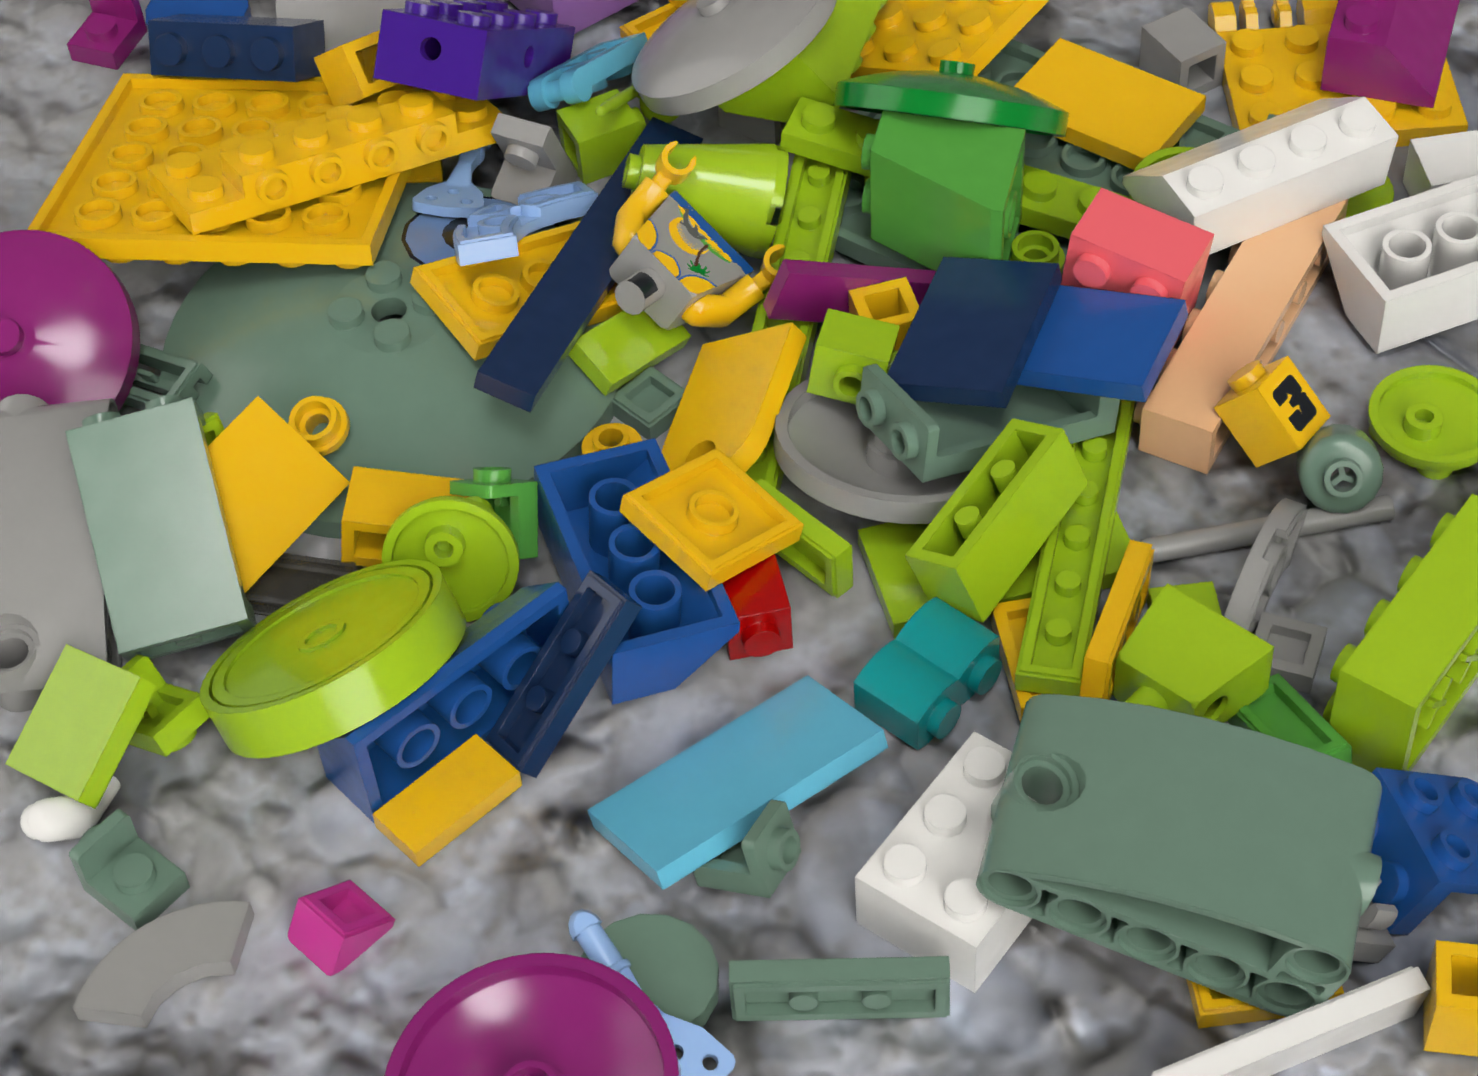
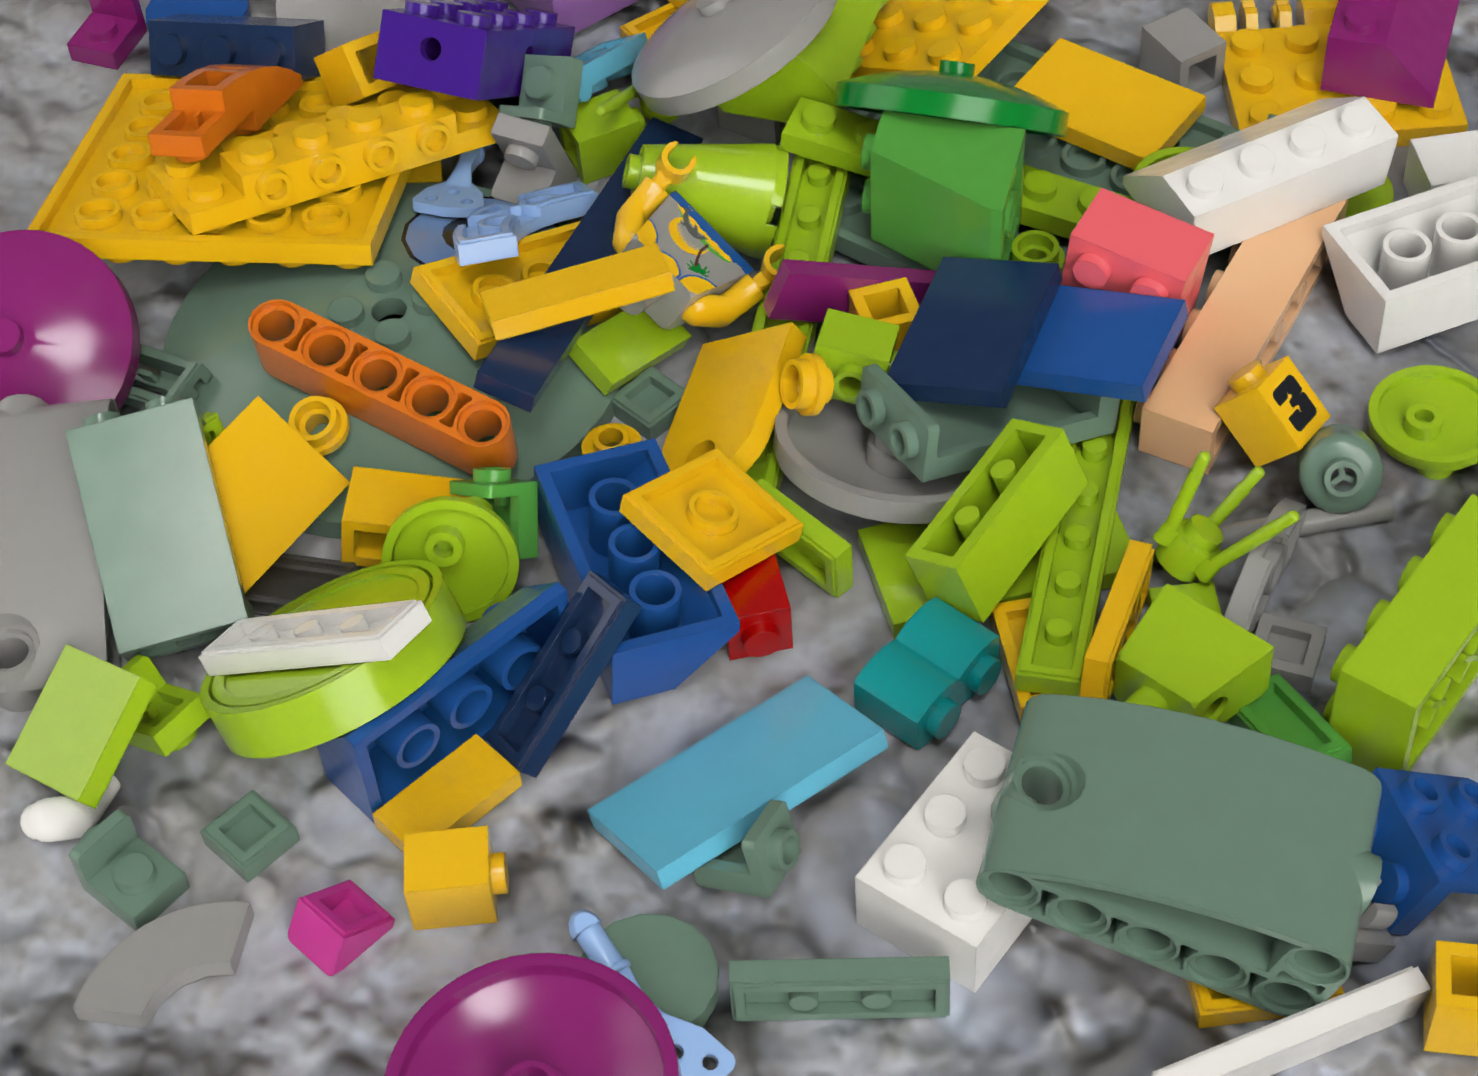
none -> orange slope [148,64,303,163]
none -> white tile [198,600,432,676]
none -> sand green tile [200,790,300,883]
none -> orange beam [248,299,518,475]
none -> yellow brick [404,825,509,931]
none -> yellow tile [479,243,675,341]
none -> sand green bracket [499,54,584,128]
none -> yellow plate [780,353,834,416]
none -> lime plant [1153,451,1300,584]

